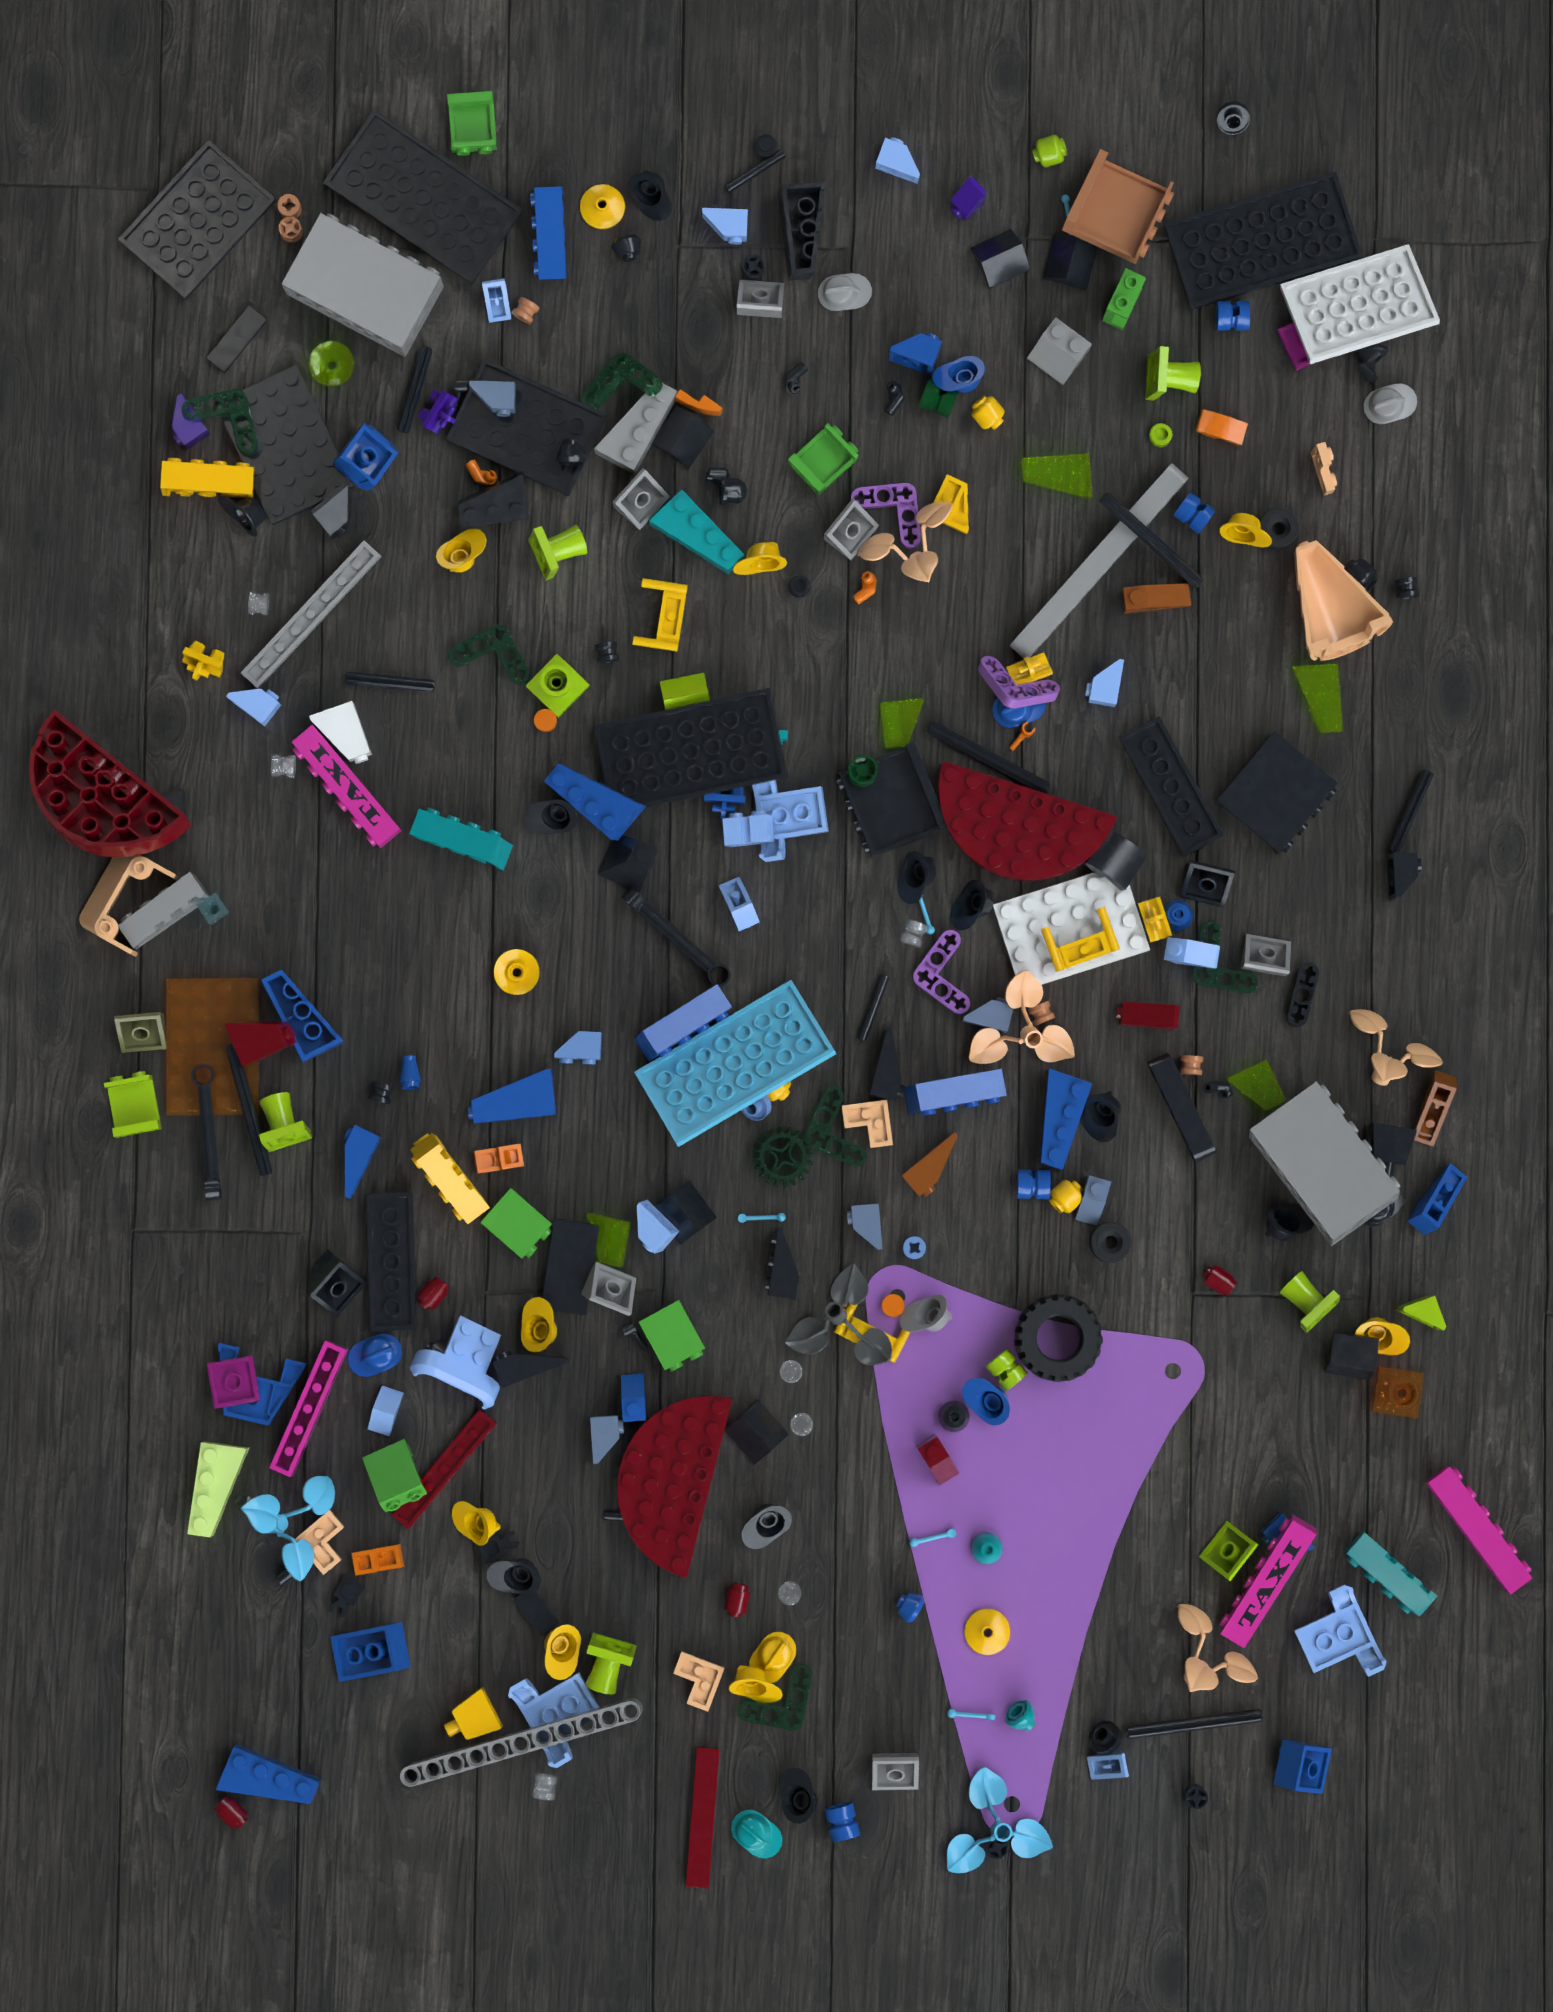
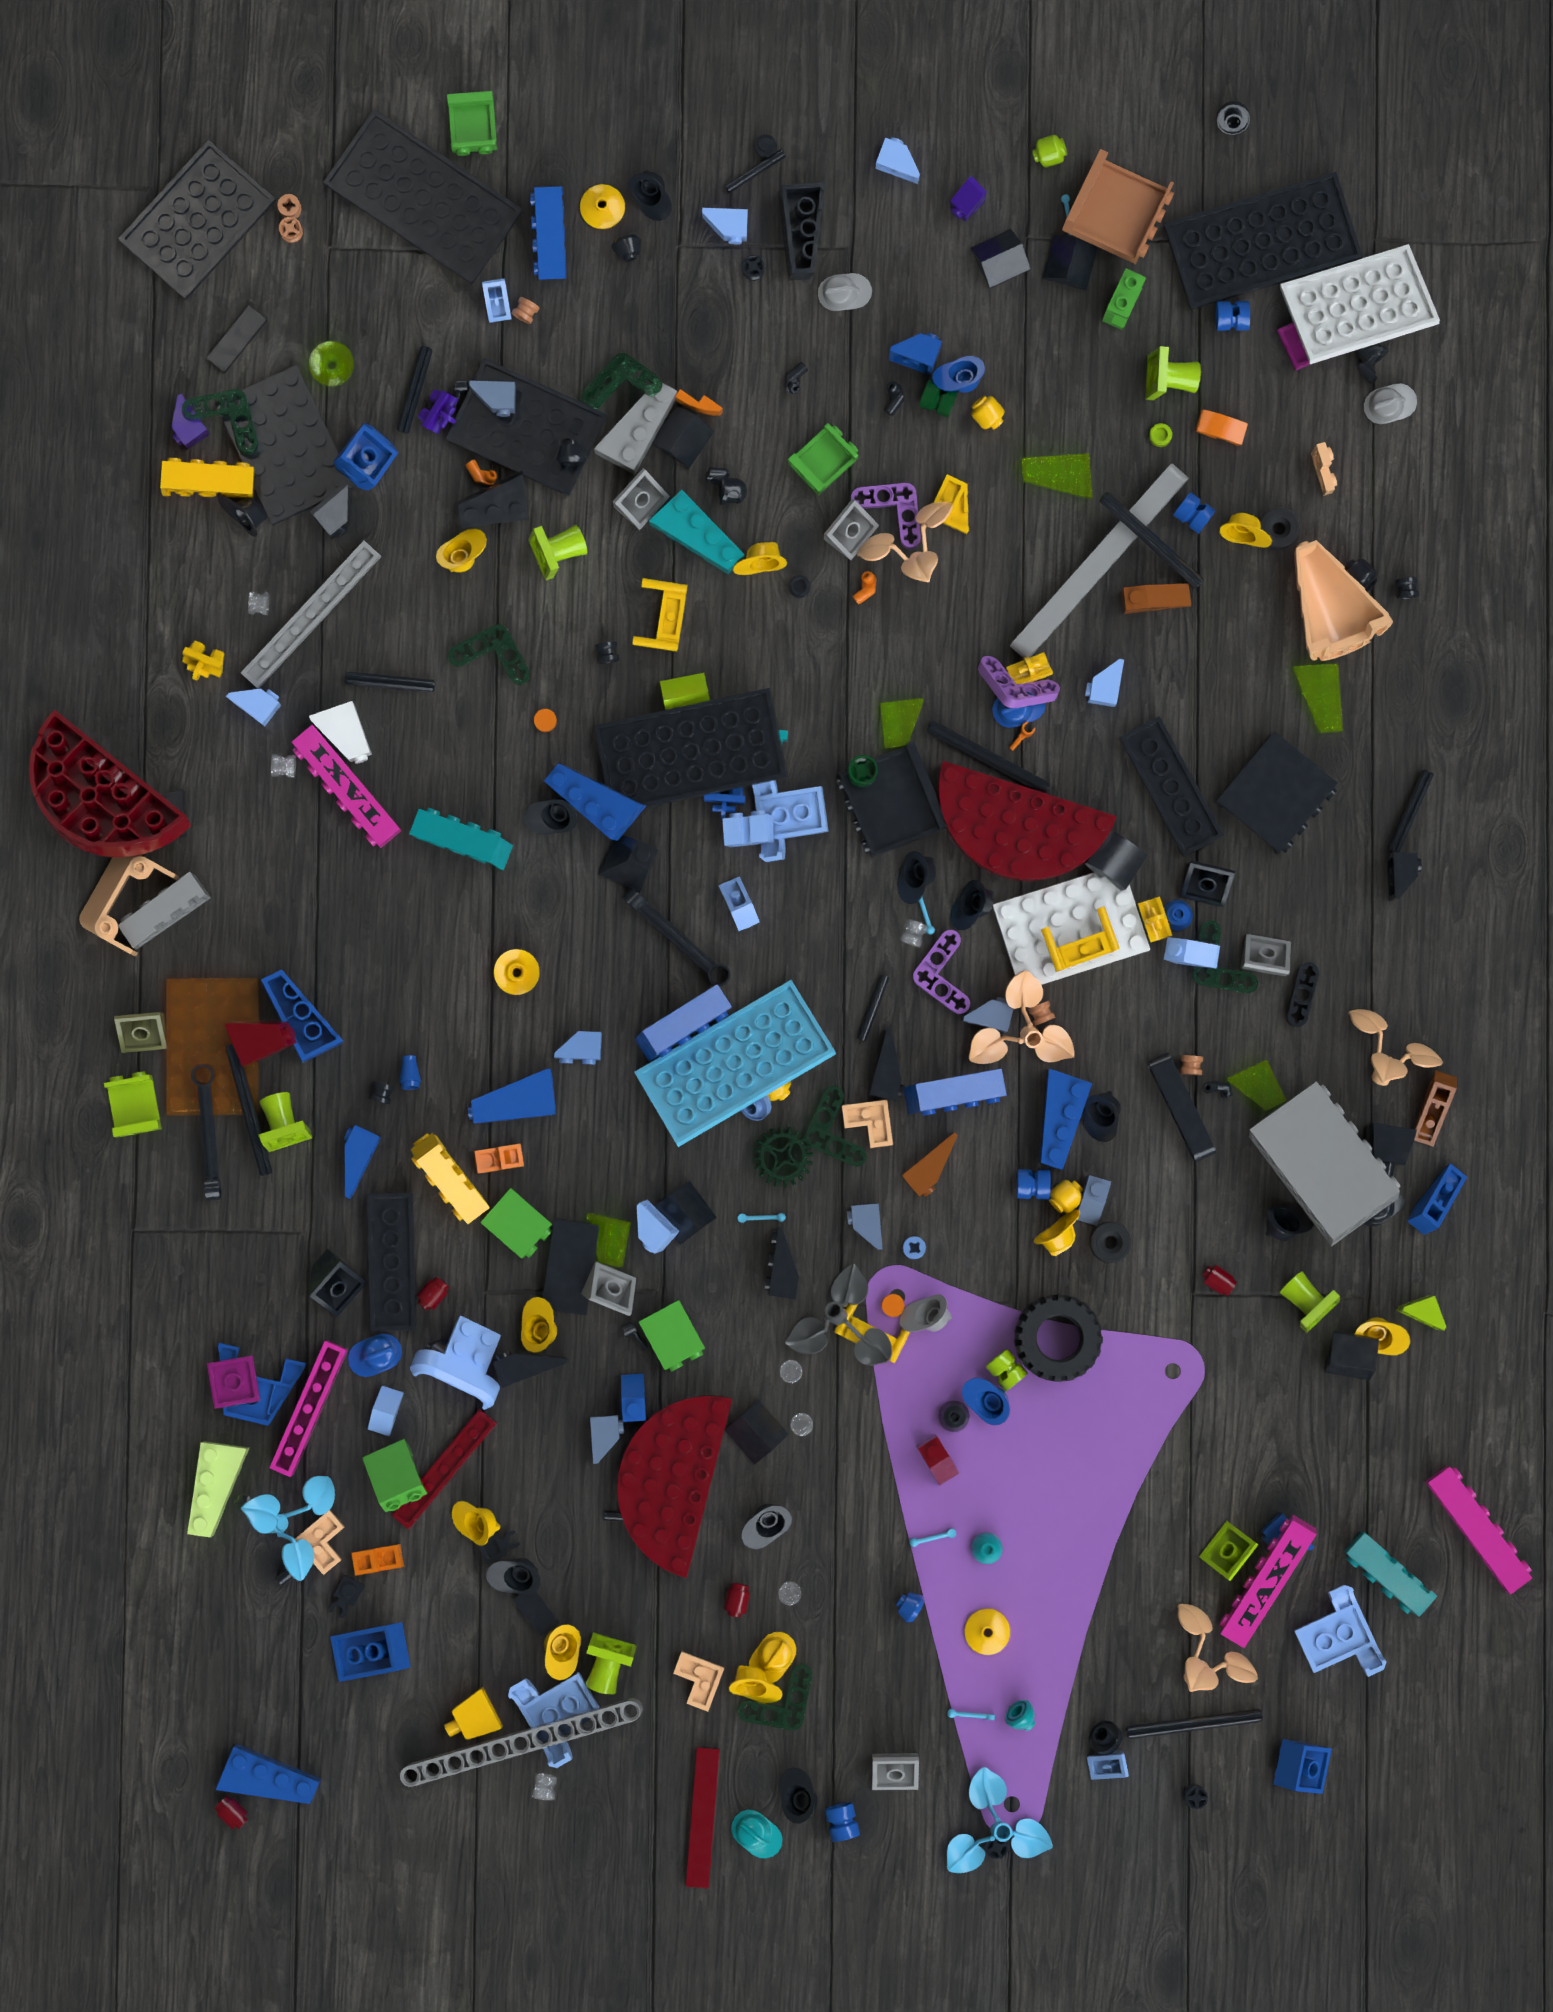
clear light blue plate [196,893,230,925] -> none
light grey brick [282,213,444,357] -> none
lime plant [526,654,590,718] -> none
light grey slope [737,280,784,318] -> none
light grey slope [1027,317,1092,385] -> none
dark red slope [1116,1001,1180,1031] -> none
clear orange plant [1372,1366,1425,1419] -> none
none -> yellow piece [1034,1210,1080,1256]

